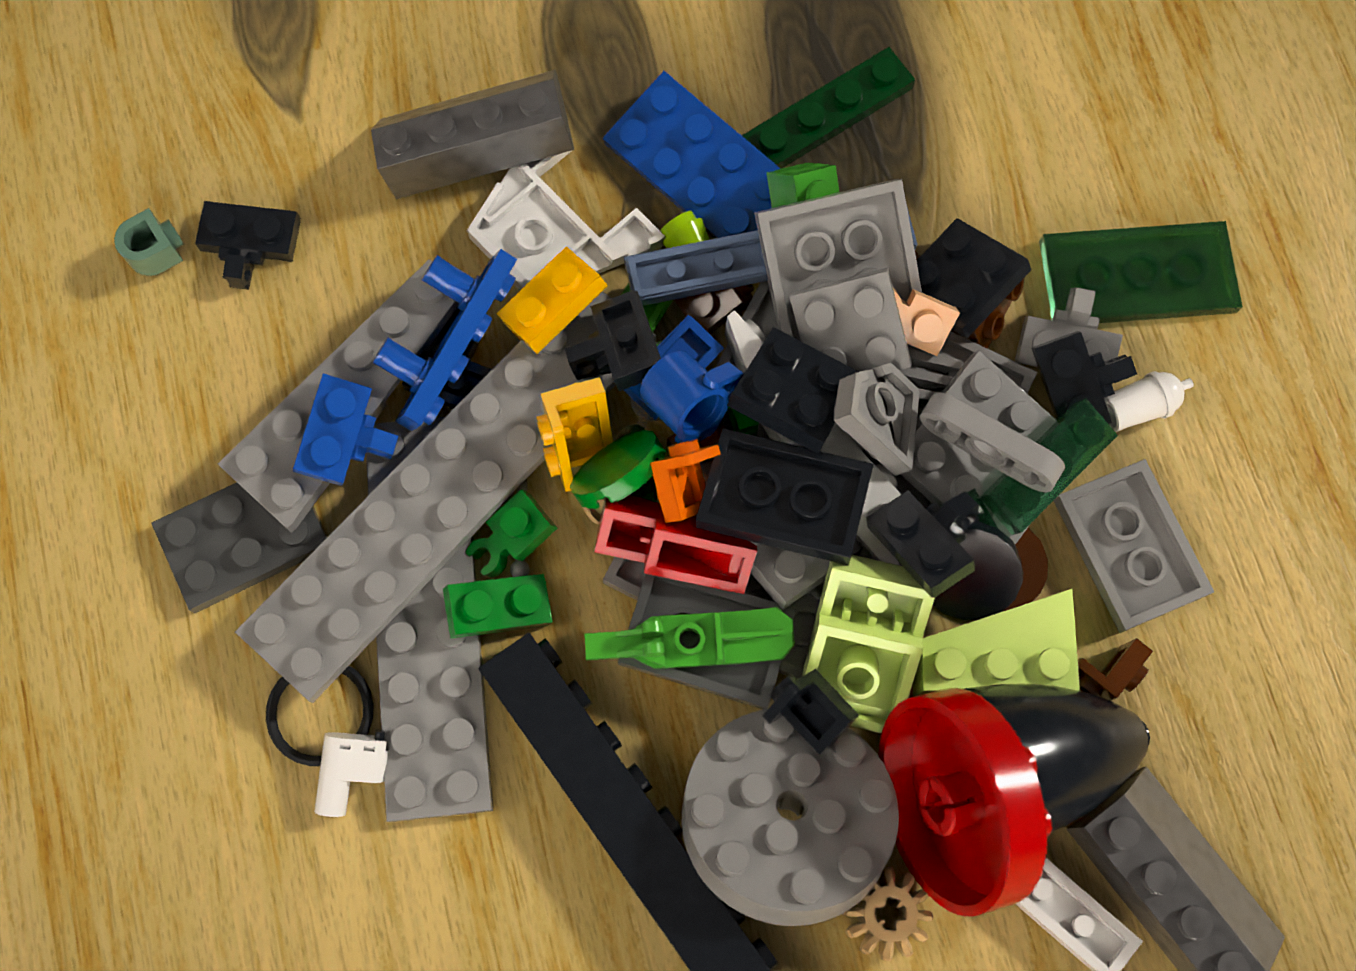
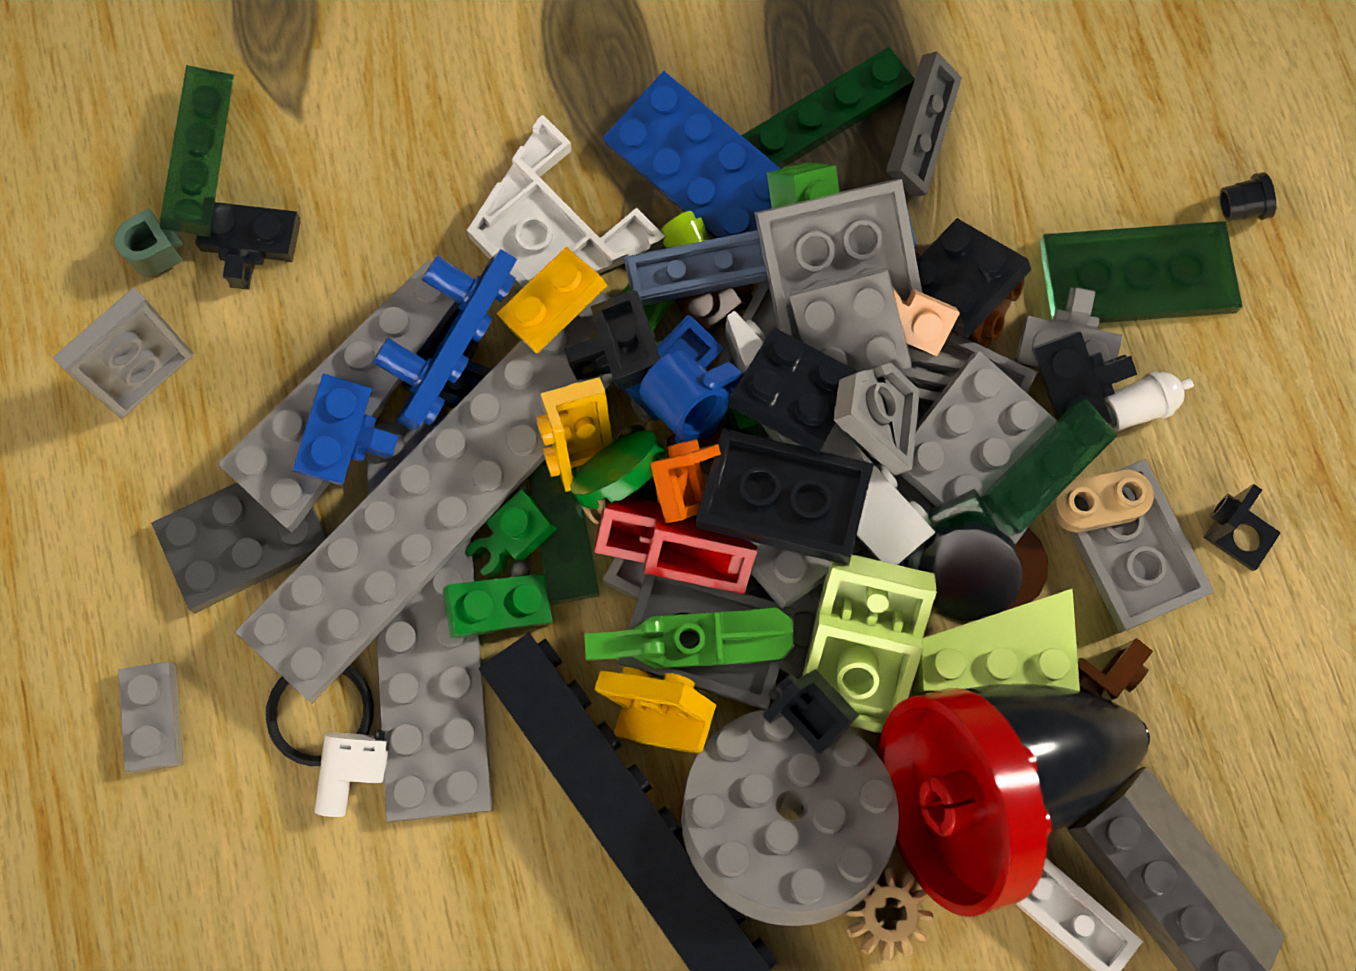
flat silver slope [371,70,574,199] -> none
black hinge [866,491,979,598] -> none
light grey beam [920,393,1065,492] -> none
none -> light grey tile [52,287,194,418]
none -> light grey plate [118,661,184,773]
none -> clear green plate [160,65,234,237]
none -> clear green tile [528,460,600,605]
none -> yellow bracket [594,667,716,754]
none -> dark grey plate [886,52,962,197]
none -> tan plate [1051,470,1154,533]
none -> black bracket [1204,484,1280,571]
none -> black piece [1220,172,1276,222]

